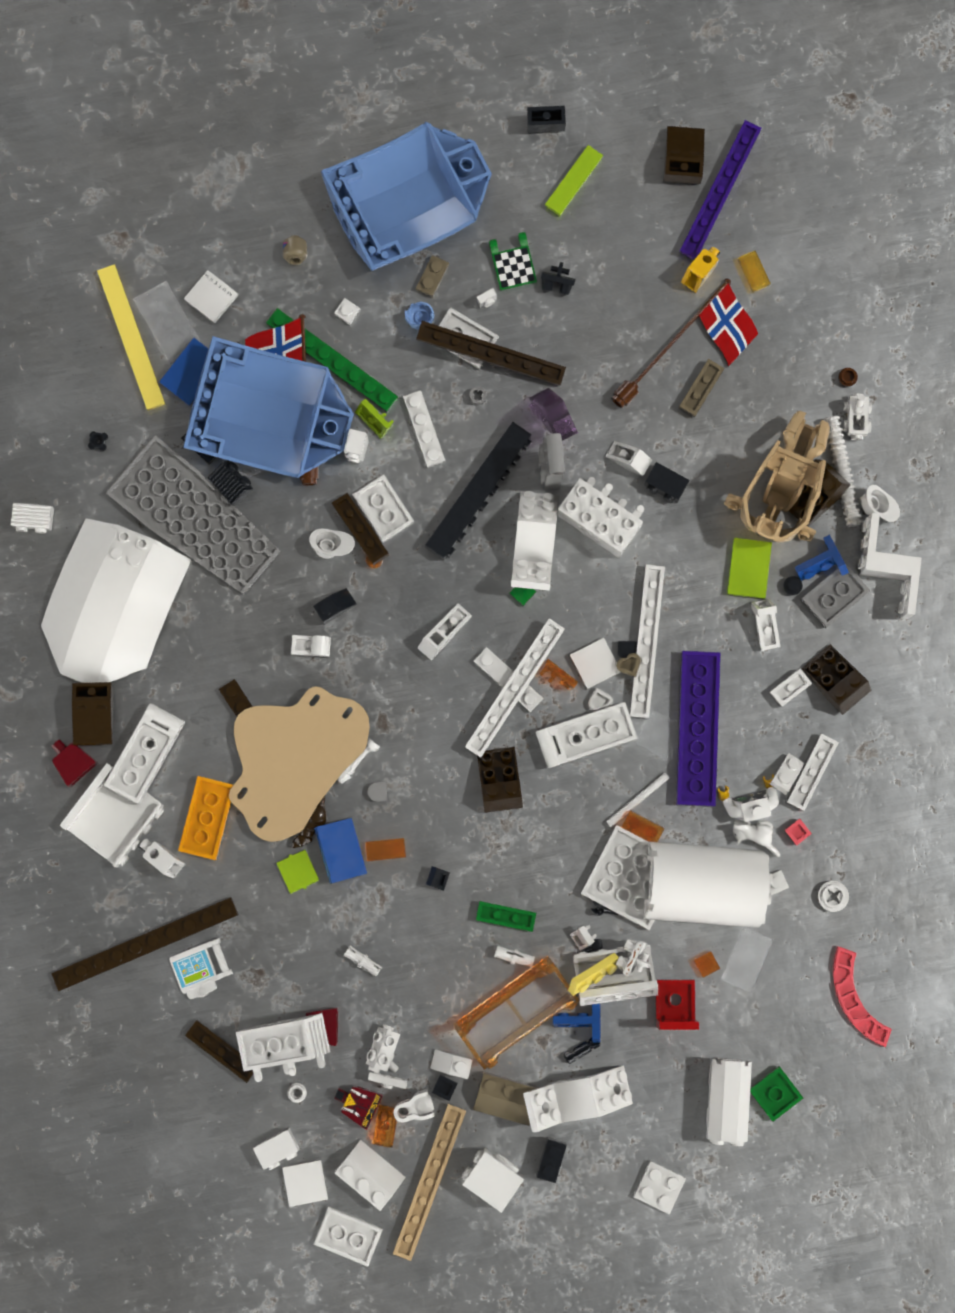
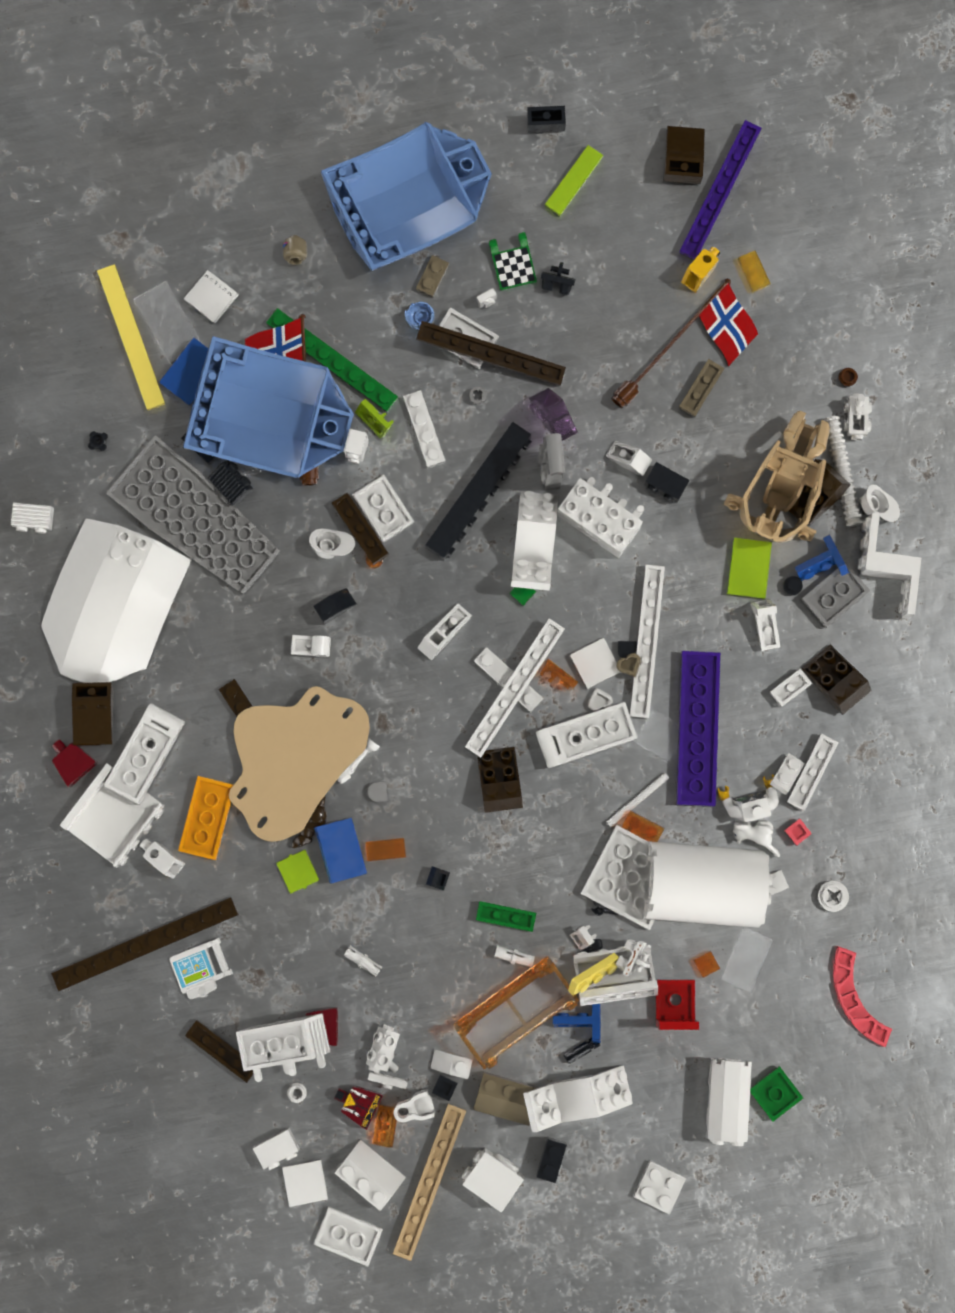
white plate [334,298,361,325] -> none

